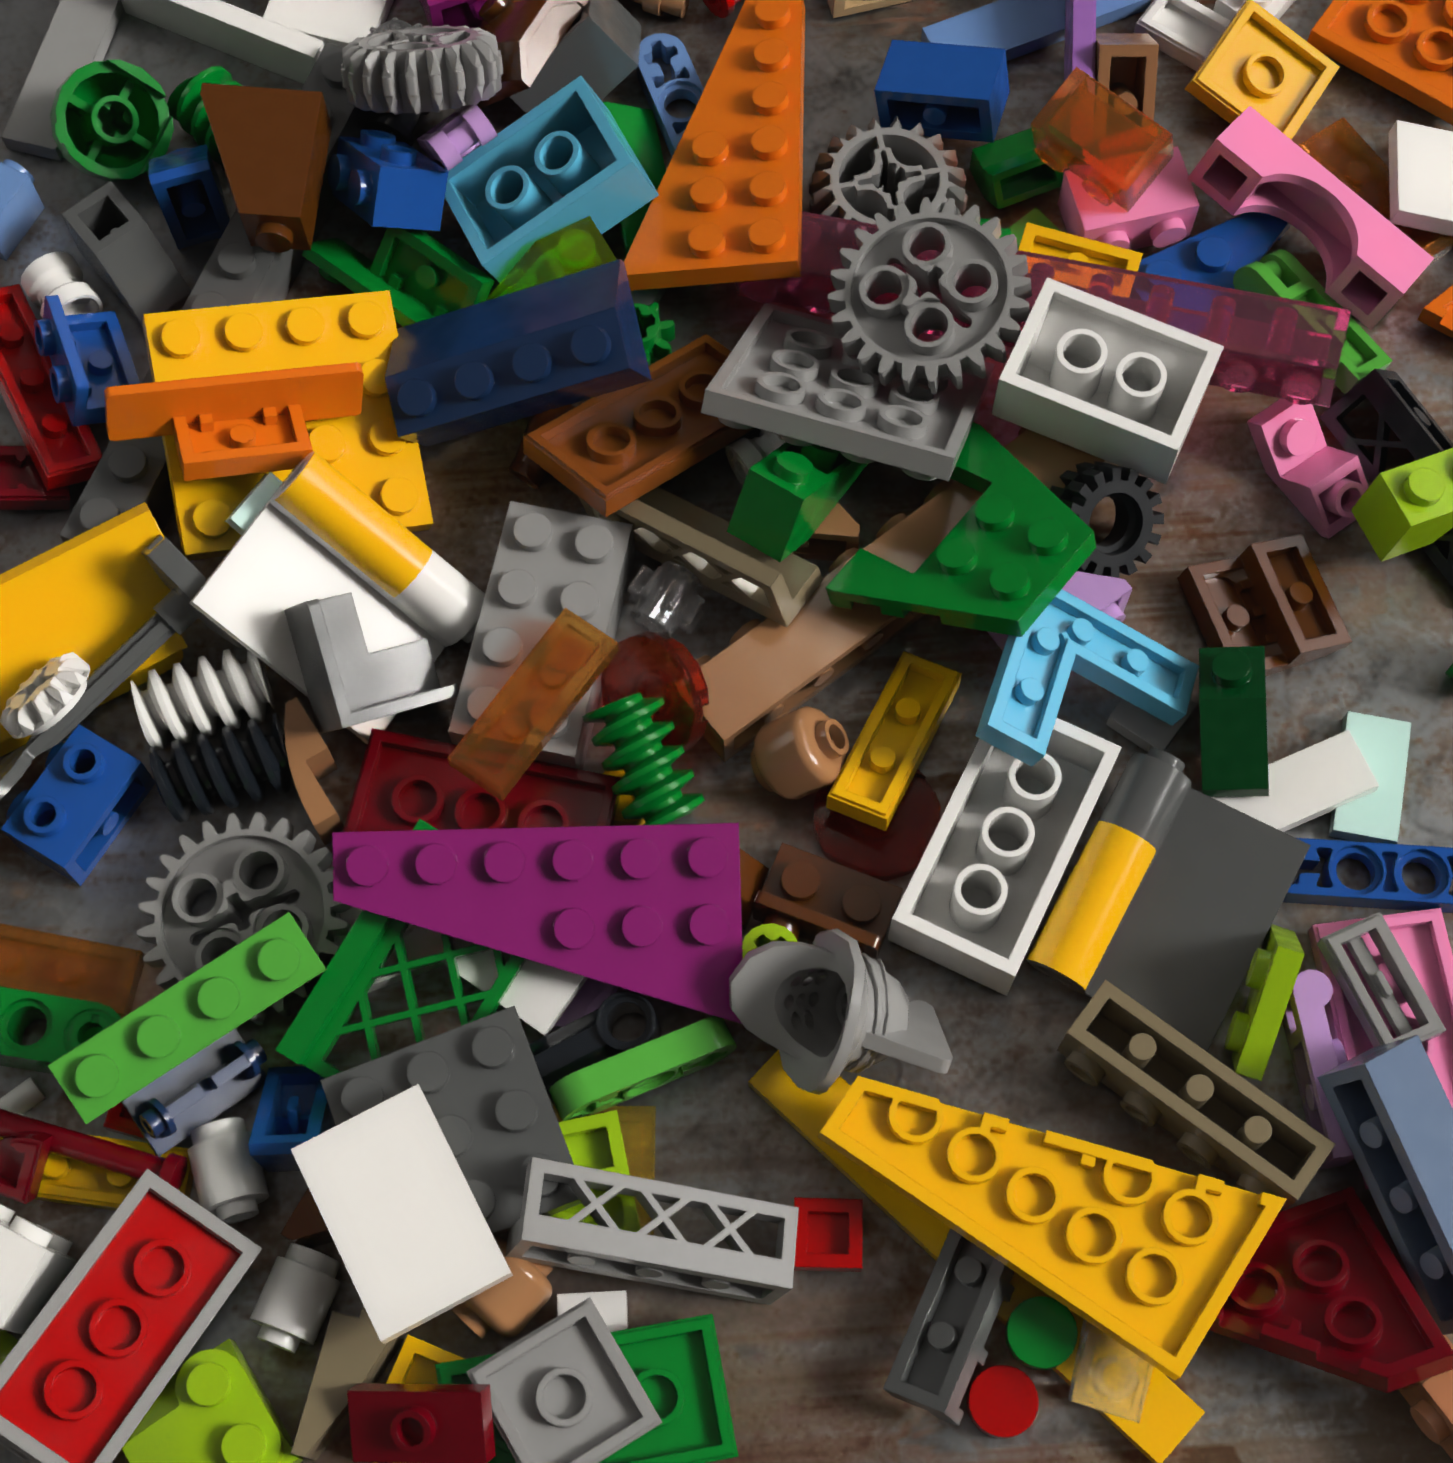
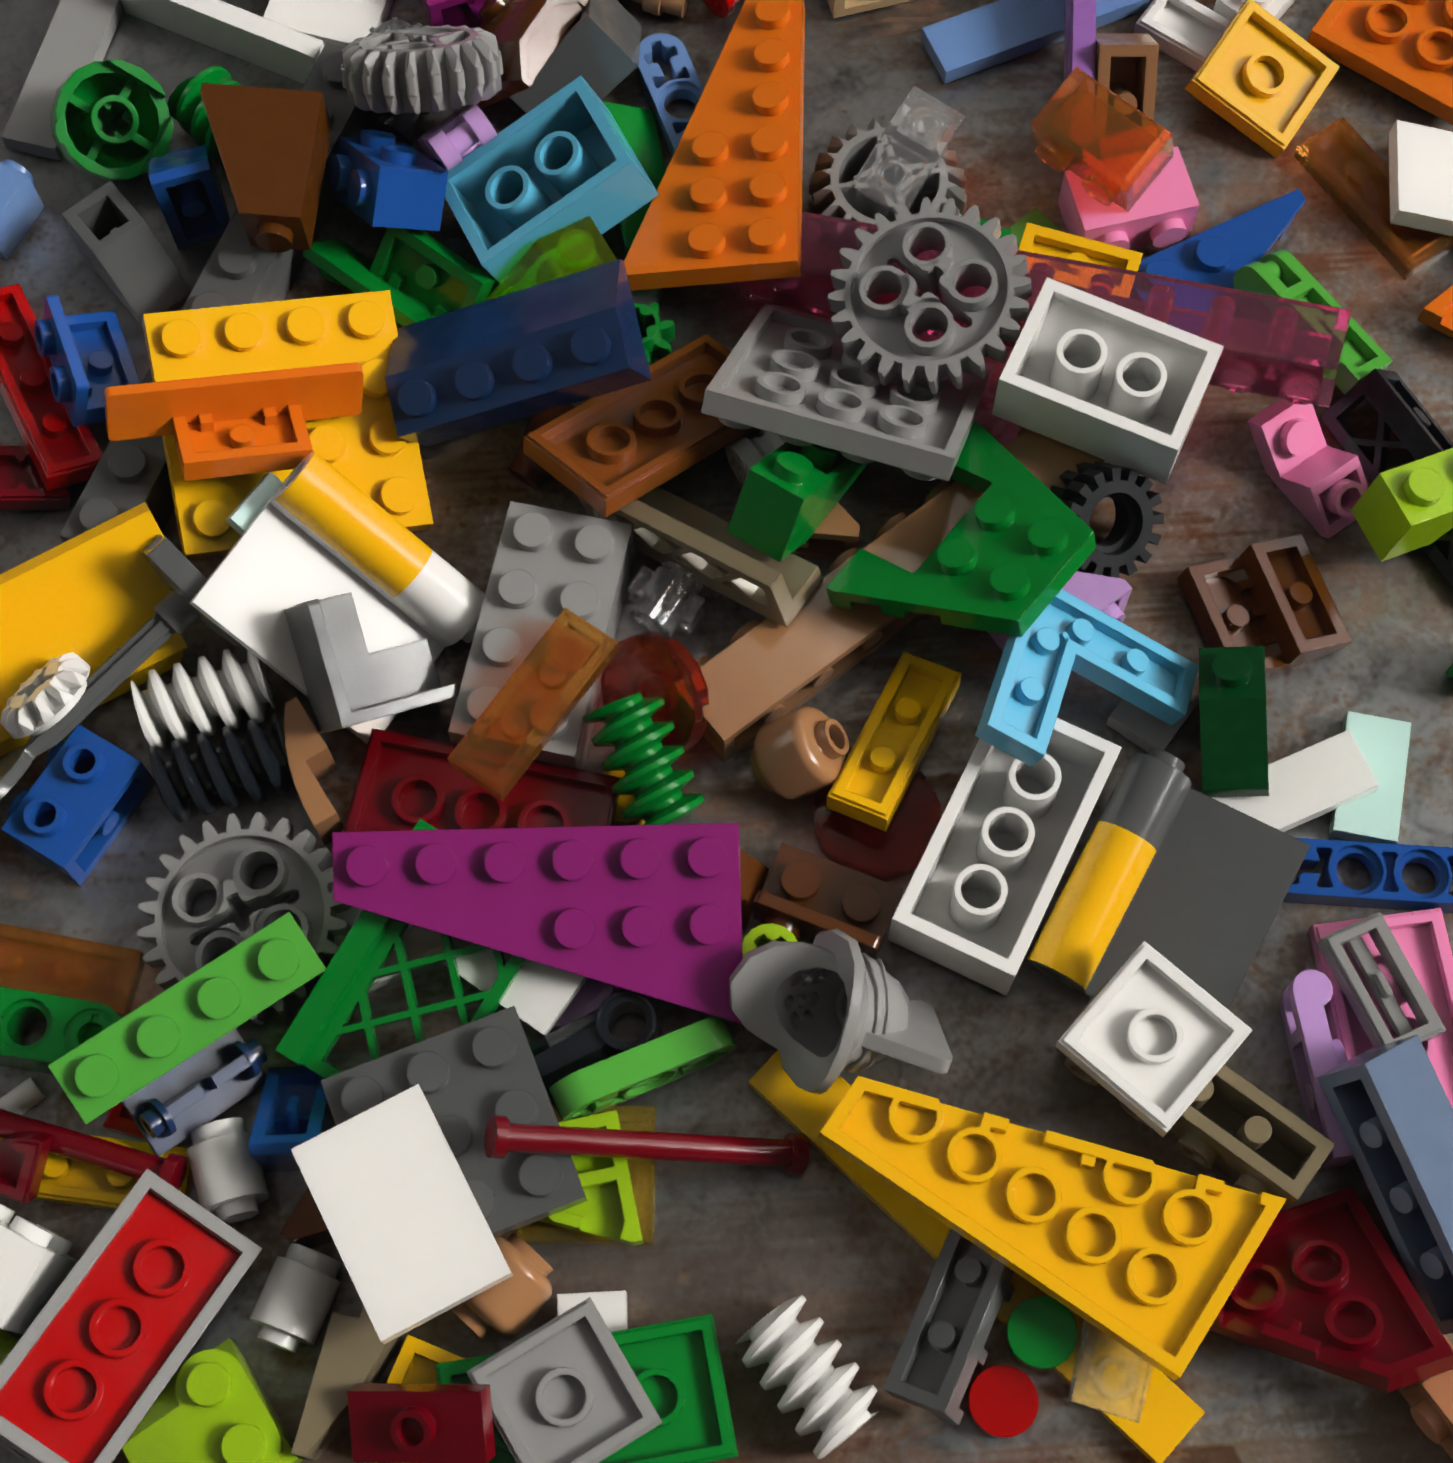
white wheel [21,251,103,319] -> none
light grey fence [506,1157,799,1305] -> none
red plate [794,1197,863,1272] -> none
blue brick [874,40,1010,143] -> none
green piece [969,125,1063,209] -> none
bright pink arch [1188,106,1434,330] -> none
lime wing [1224,924,1305,1081] -> none
none -> dark red bar [484,1115,809,1175]
none -> white piece [735,1295,879,1460]
none -> clear slope [852,86,965,214]
none -> white tile [1055,941,1253,1137]

